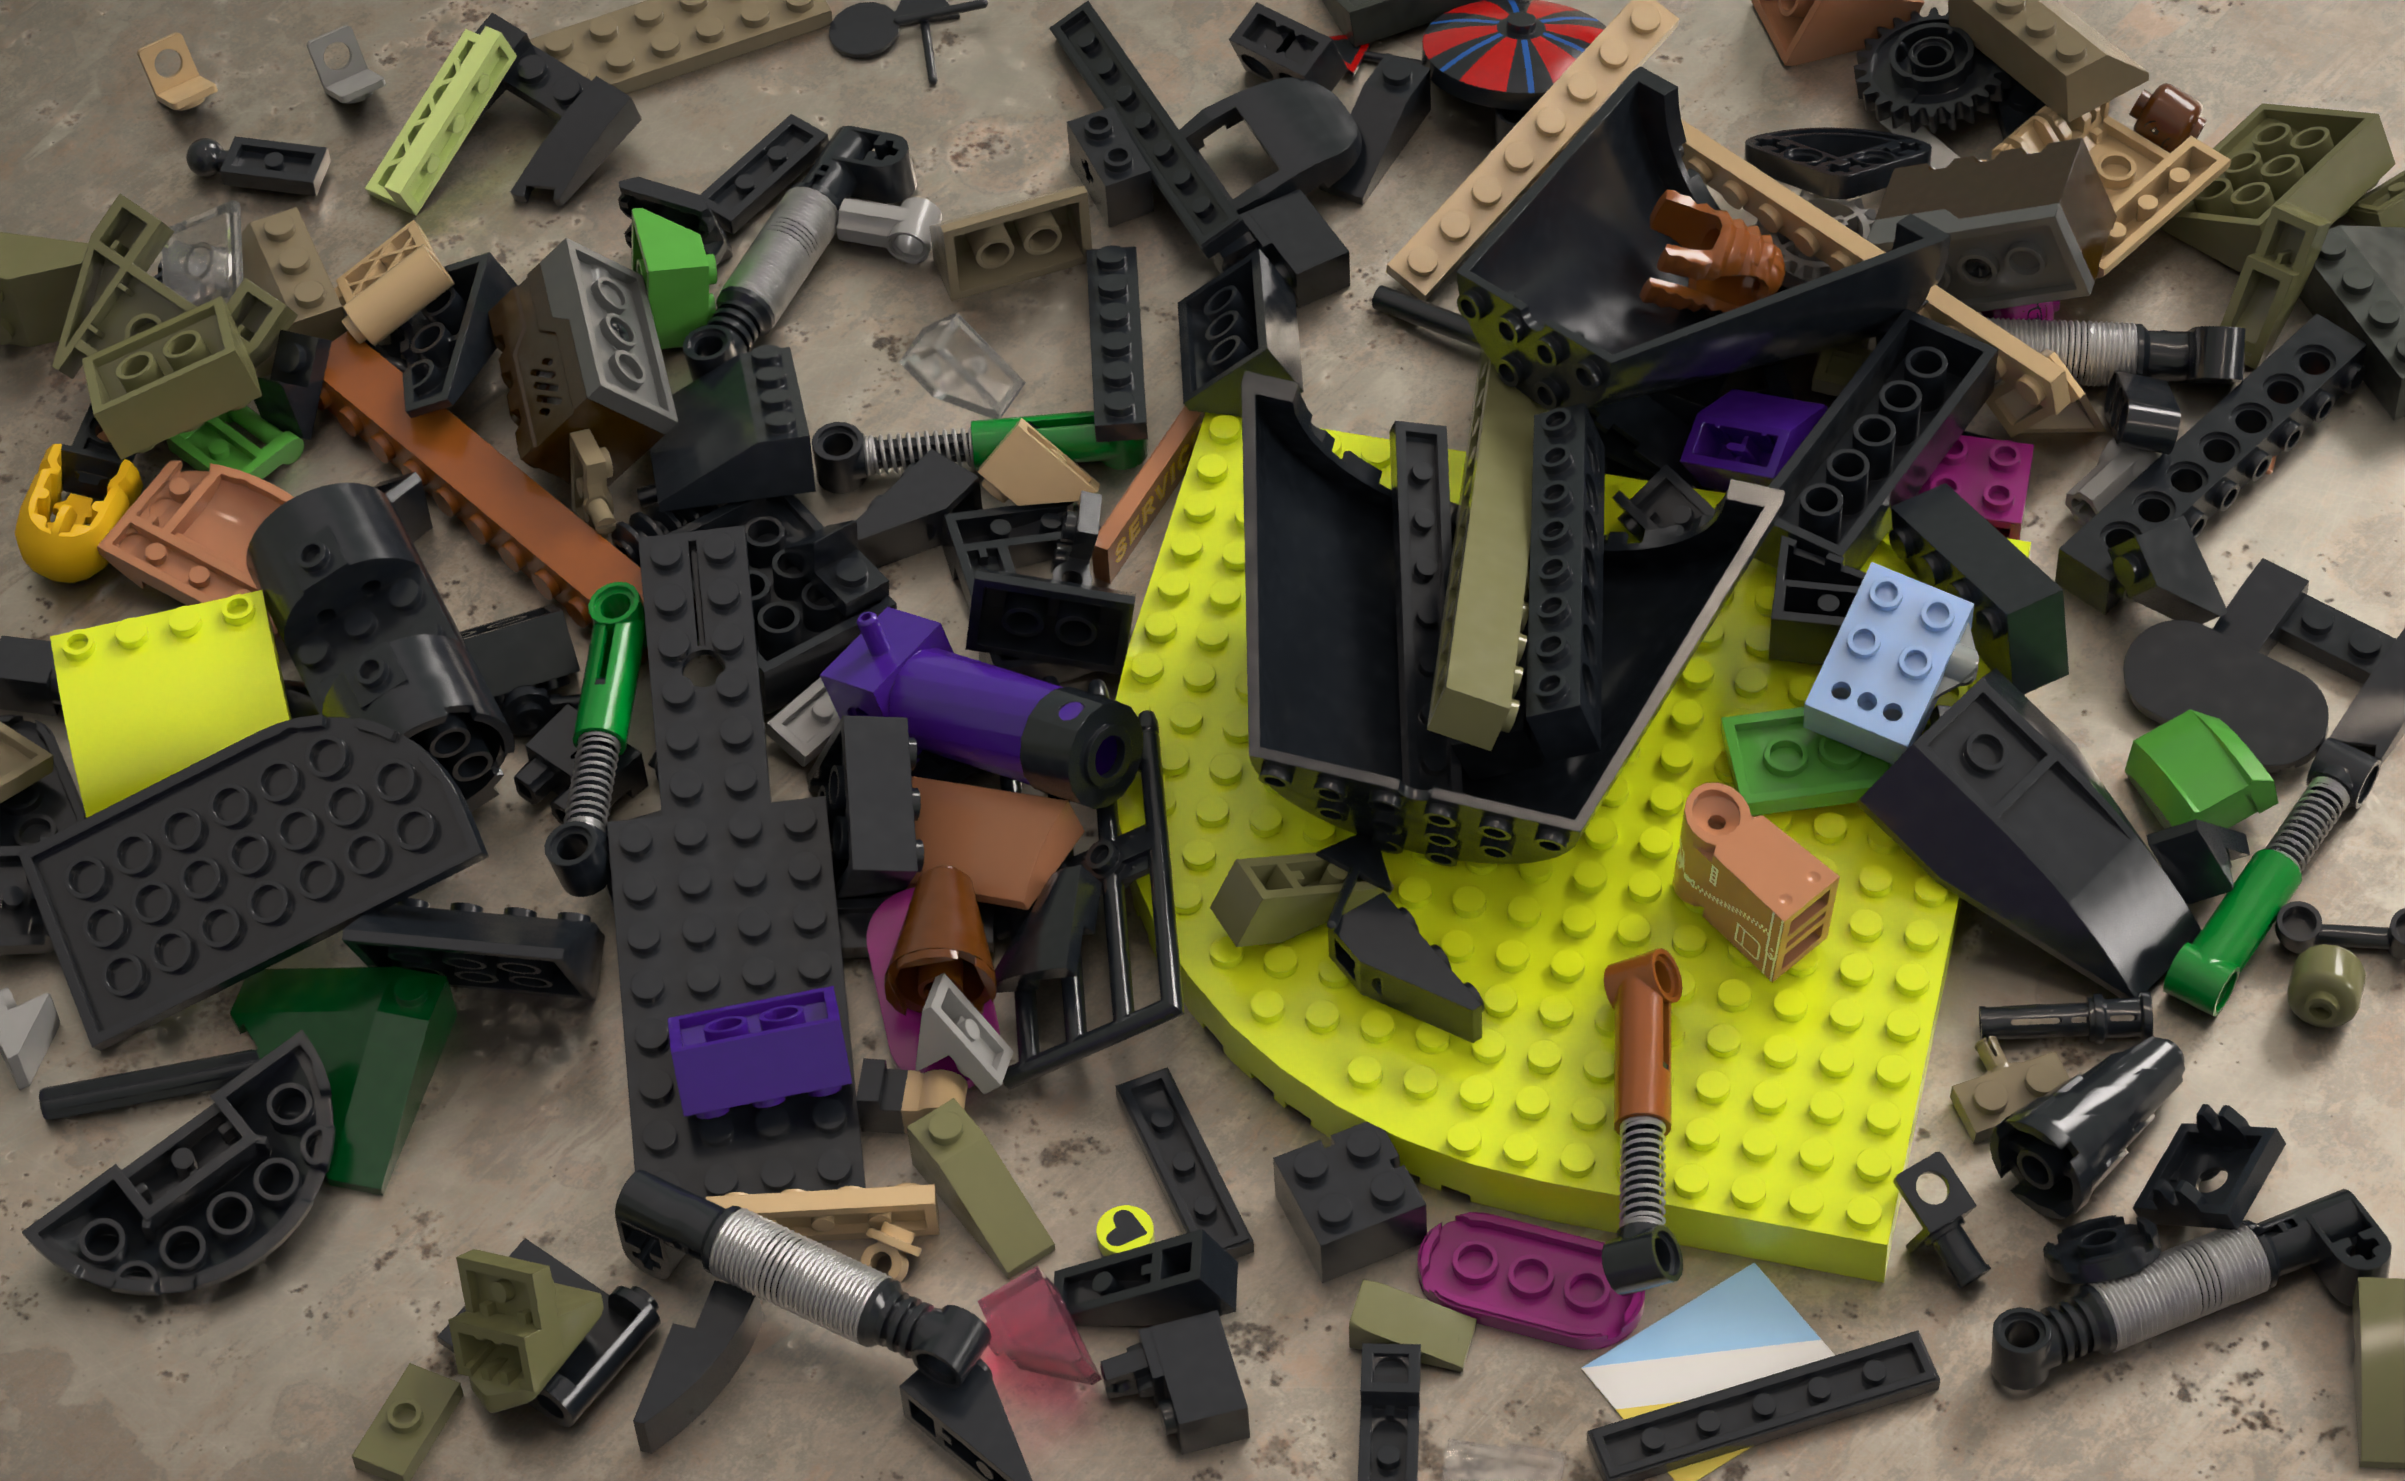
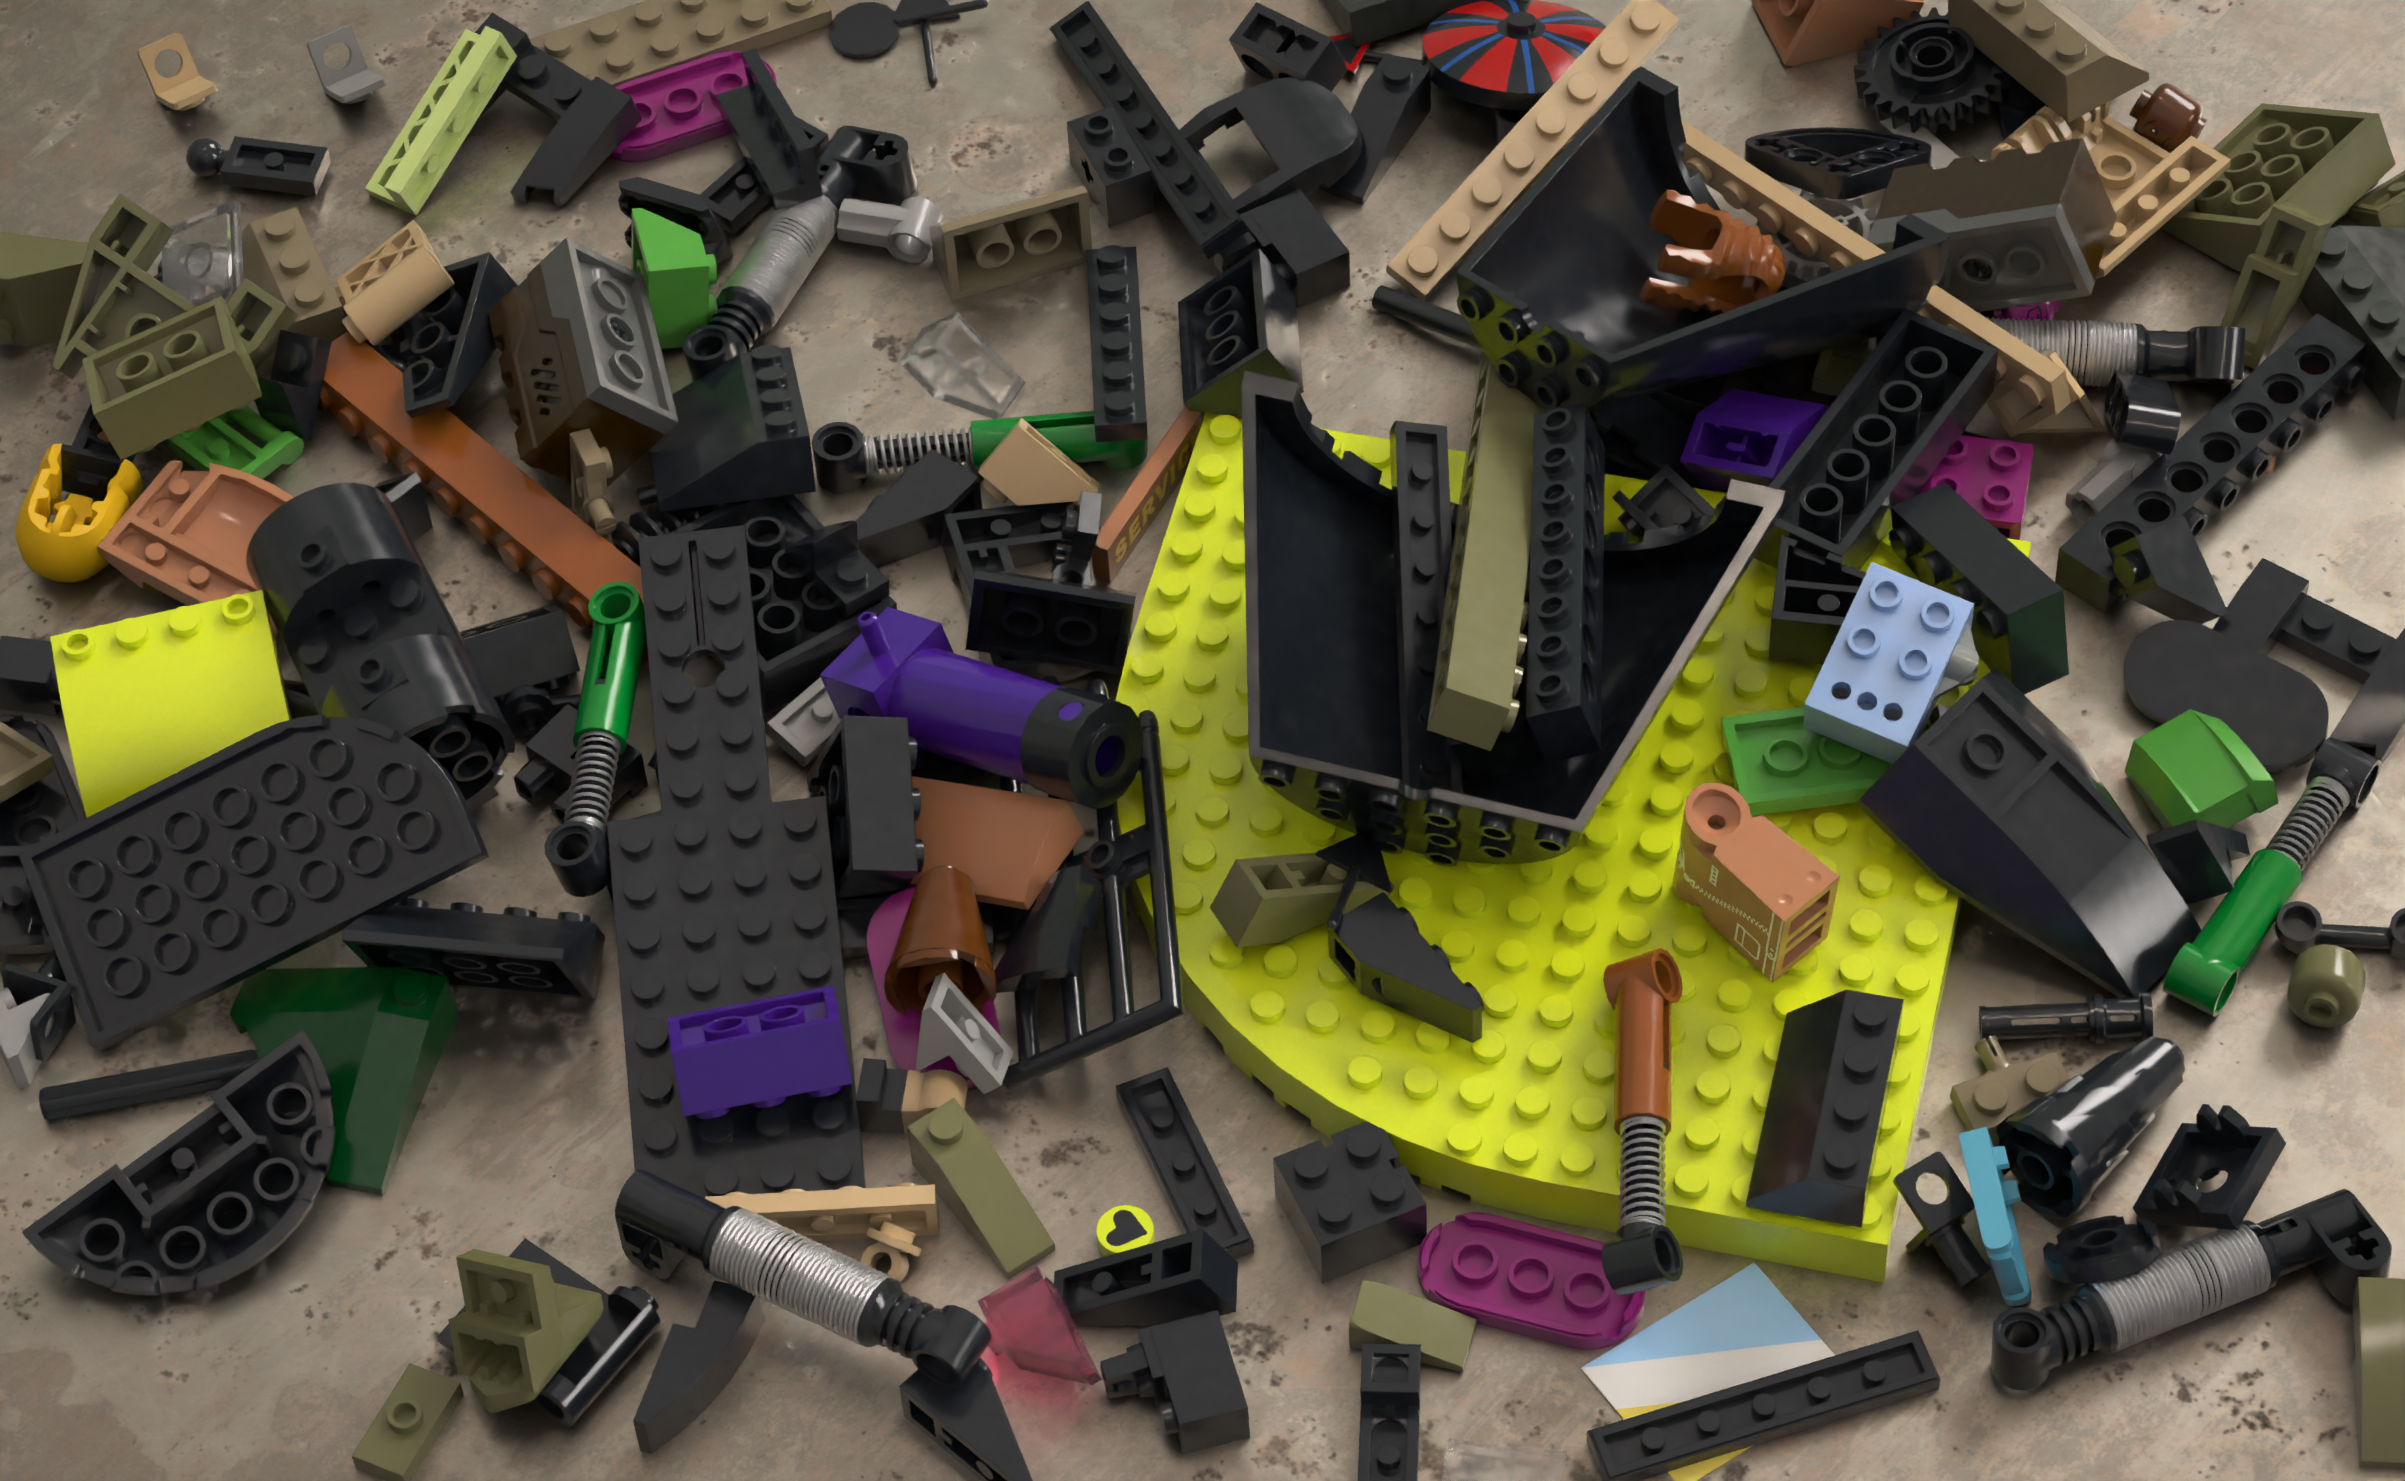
none -> black bracket [1,948,76,1061]
none -> magenta tile [608,51,777,162]
none -> black fence [716,48,823,210]
none -> black slope [1746,990,1904,1228]
none -> medium azure container [1958,1127,2032,1306]

